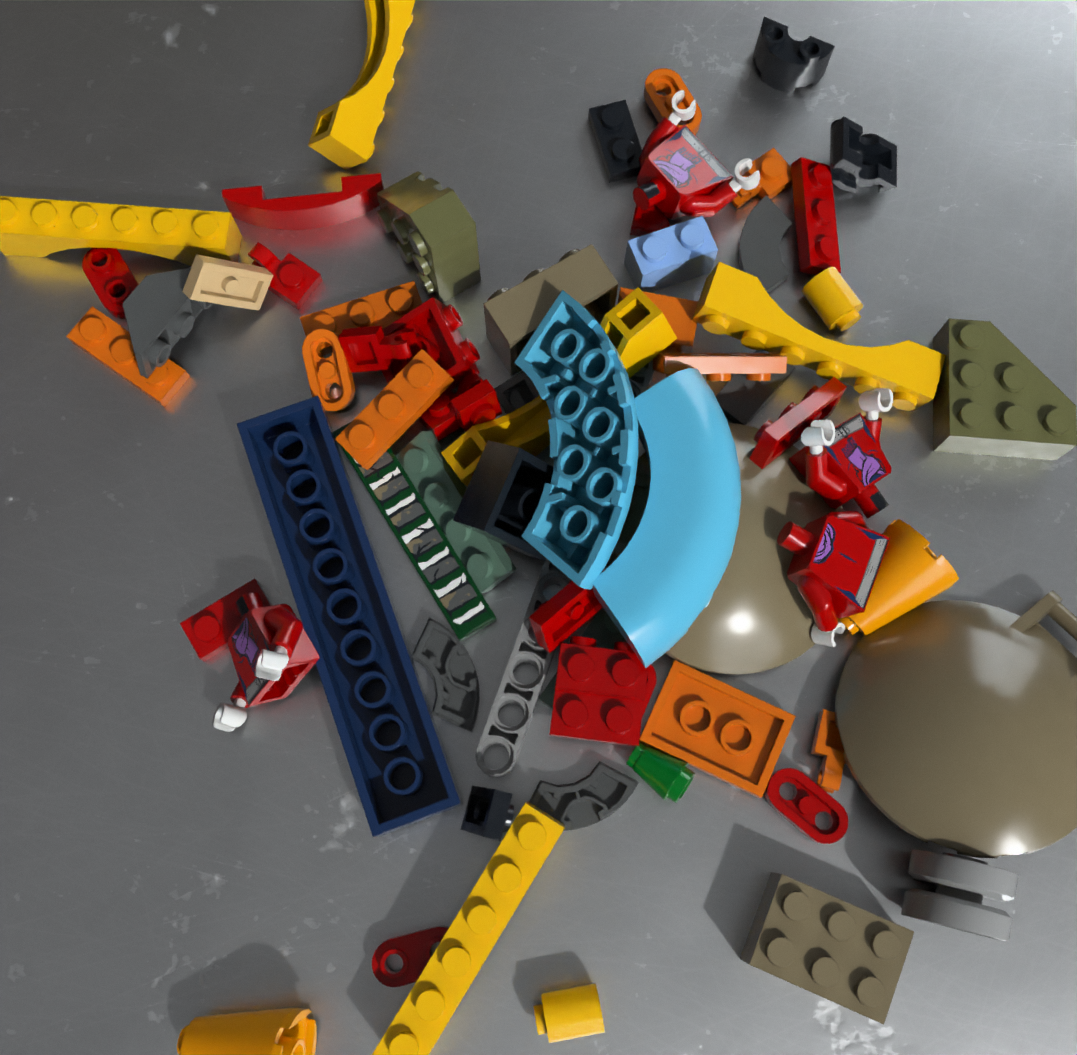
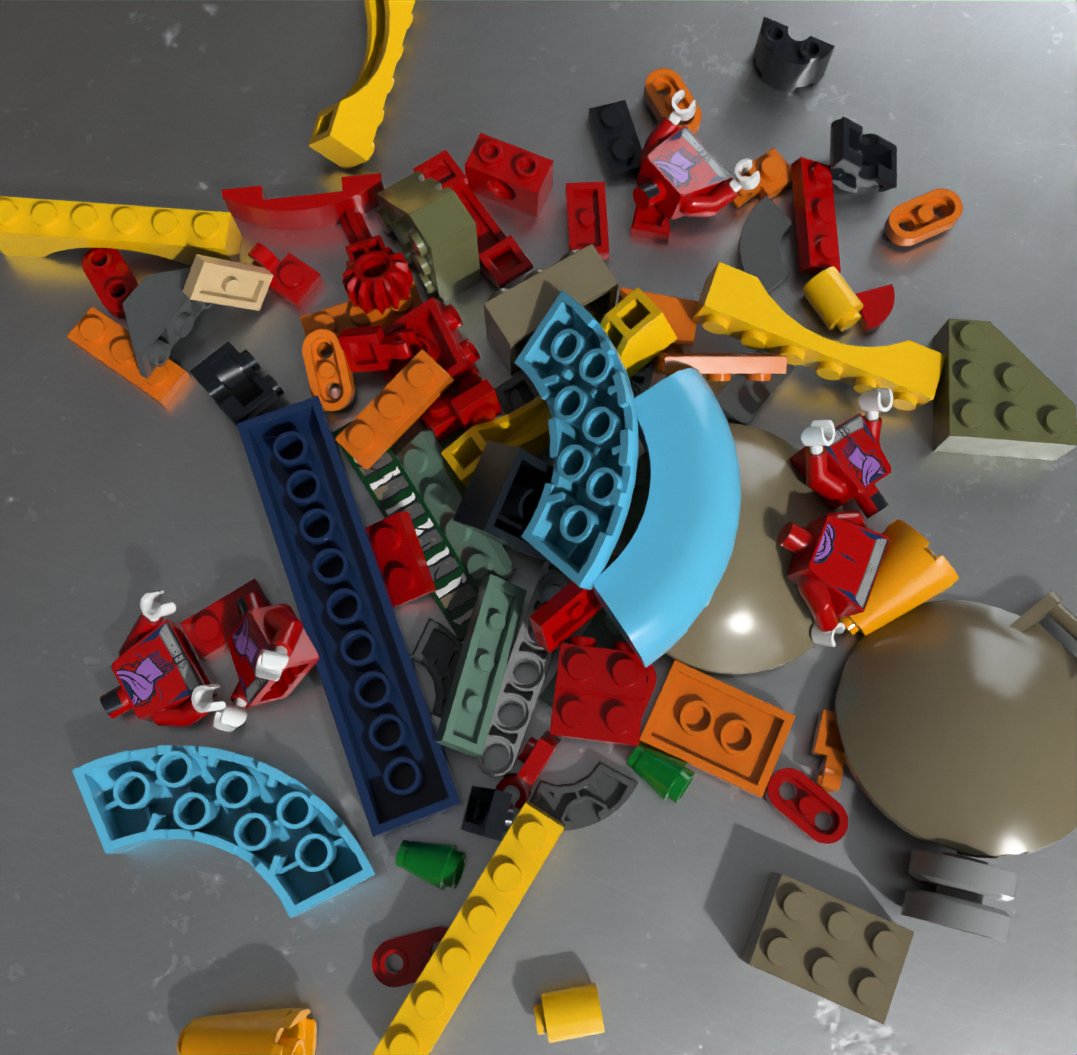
light blue brick [624,216,718,293] -> none
red plate [749,377,847,469] -> none
none -> medium azure brick [72,745,376,918]
none -> torso [100,590,226,727]
none -> black cylinder [189,341,284,426]
none -> red gear [340,209,413,315]
none -> red plate [366,511,437,607]
none -> green cone [396,840,466,890]
none -> red slope [413,150,533,289]
none -> sand green plate [435,574,527,757]
none -> red brick [464,133,554,218]
none -> red plate [496,730,561,809]
none -> red plate [565,181,610,260]
none -> red tile [856,284,895,335]
none -> orange plate [885,188,963,246]

